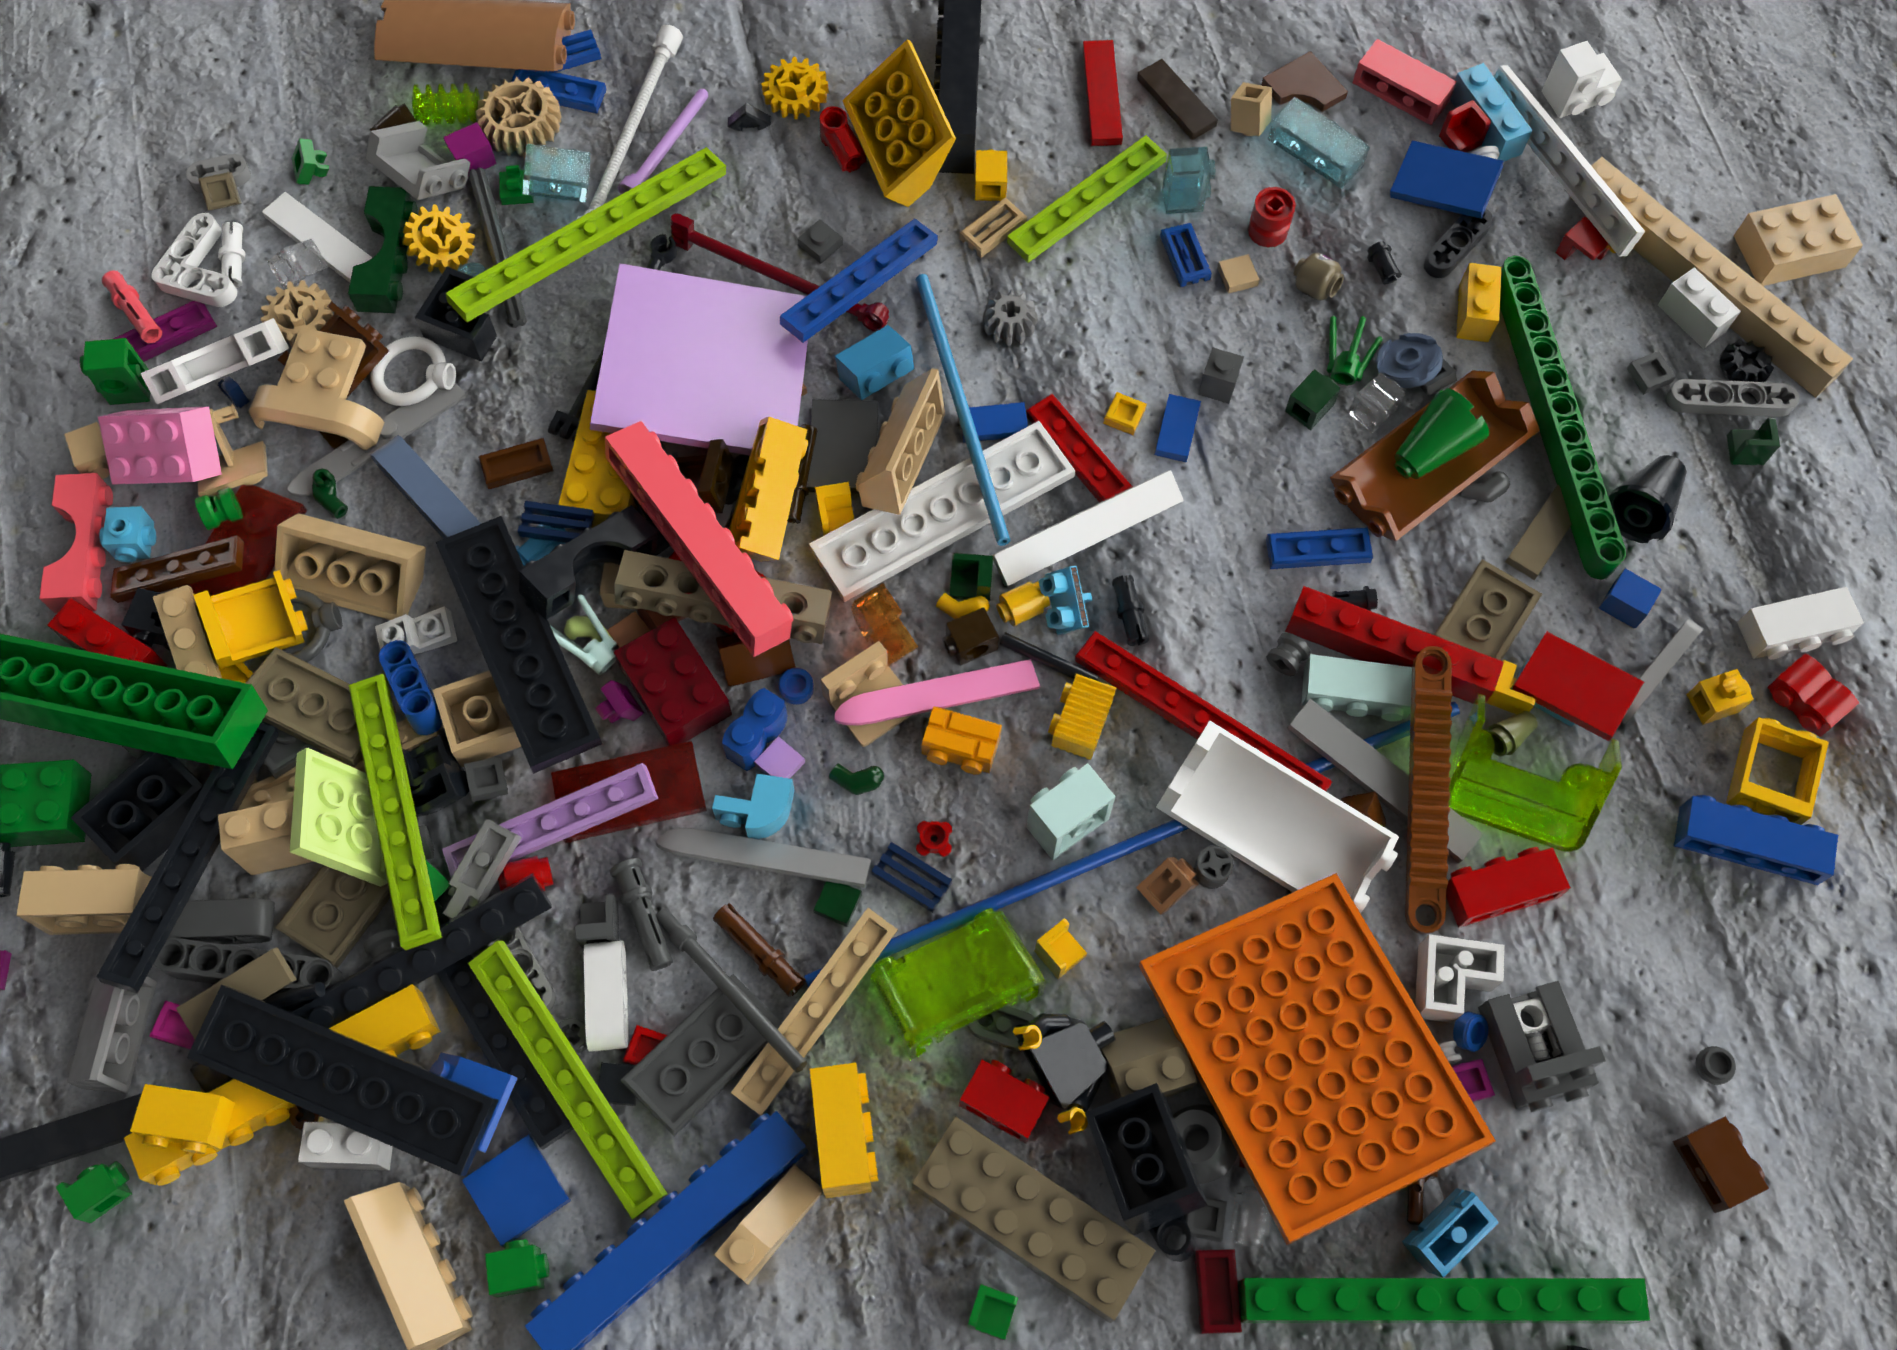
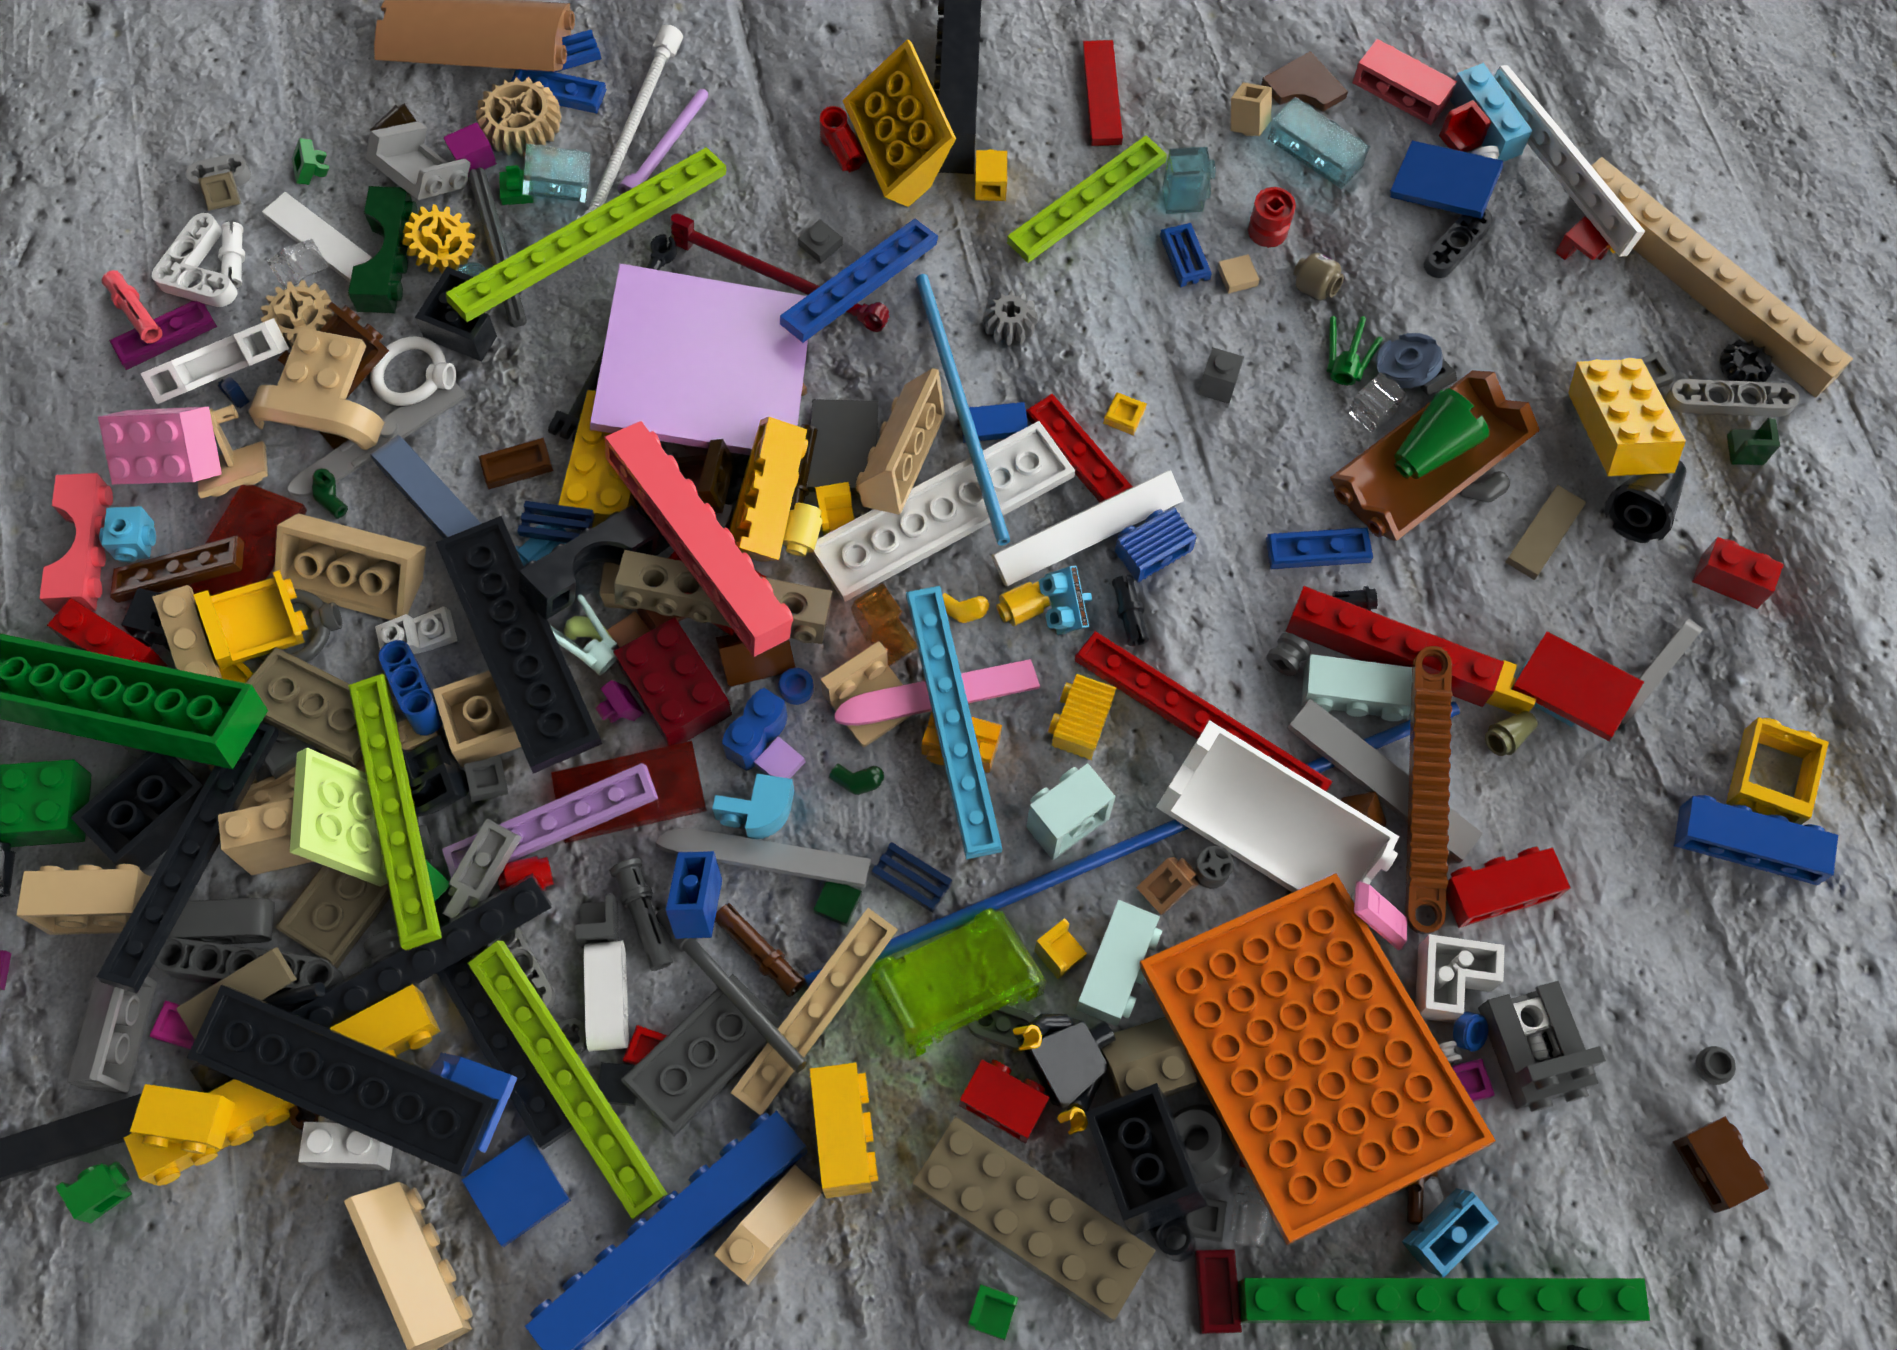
tan brick [64,422,110,479] -> none
green brick [80,338,151,405] -> none
green wheel [195,487,243,530] -> none
clear neon green piece [412,83,480,125] -> none
green brick [485,1239,549,1298] -> none
black tile [728,103,771,131] -> none
yellow gear [761,57,829,120] -> none
dark azure brick [835,325,915,400] -> none
red plate [916,821,952,857] -> none
dark brown brick [942,607,999,666] -> none
dark green panel [949,553,993,601] -> none
tan tile [959,197,1027,258] -> none
black bar [1000,632,1100,681] -> none
dark brown tile [1137,59,1218,140] -> none
blue tile [1154,394,1201,462] -> none
dark green brick [1285,369,1341,430] -> none
black pin [1367,241,1402,285] -> none
dark tan tile [1434,559,1542,660] -> none
clear neon green windscreen [1448,693,1622,852] -> none
yellow brick [1456,263,1502,342] -> none
green beam [1500,255,1626,580] -> none
white brick [1541,41,1622,118] -> none
blue panel [1599,568,1661,628] -> none
white brick [1658,267,1741,349] -> none
yellow brick [1686,669,1754,725] -> none
tan brick [1734,194,1863,286] -> none
white brick [1737,587,1864,660] -> none
red brick [1767,653,1859,737] -> none
none -> blue brick [666,851,722,939]
none -> light yellow brick [782,503,823,557]
none -> medium azure tile [906,586,1002,860]
none -> light aqua brick [1076,900,1163,1026]
none -> blue brick [1115,507,1197,582]
none -> bright pink tile [1354,881,1408,950]
none -> yellow brick [1568,358,1686,476]
none -> red brick [1692,537,1784,609]

